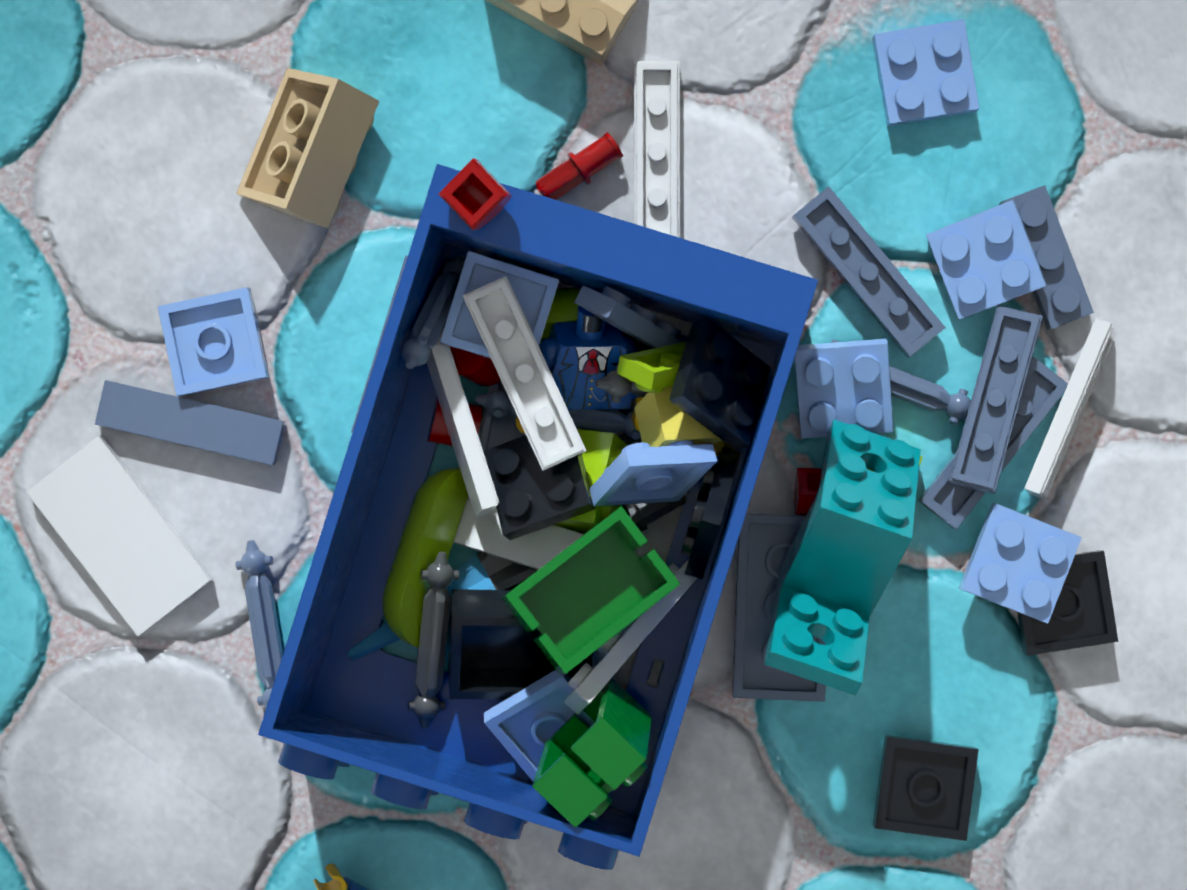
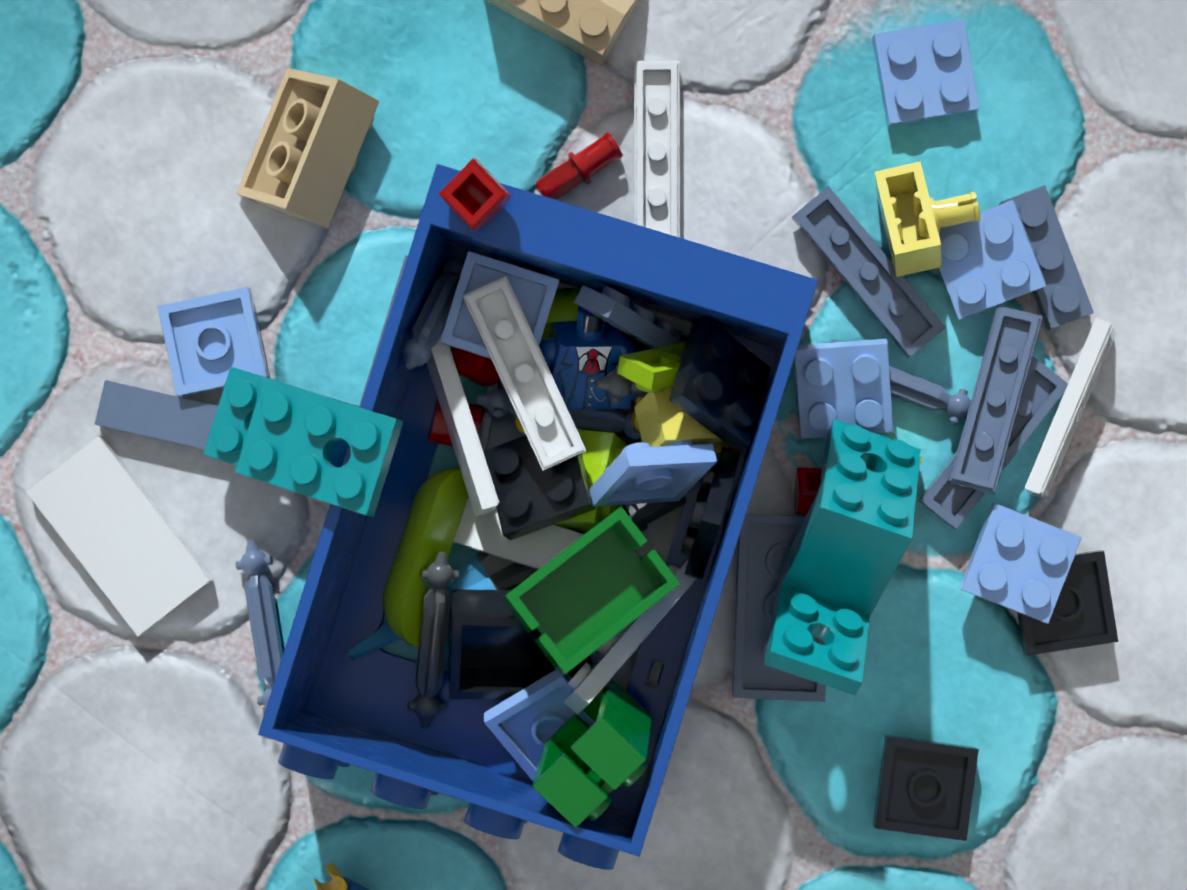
none -> teal bracket [203,366,404,517]
none -> light yellow brick [875,161,981,277]

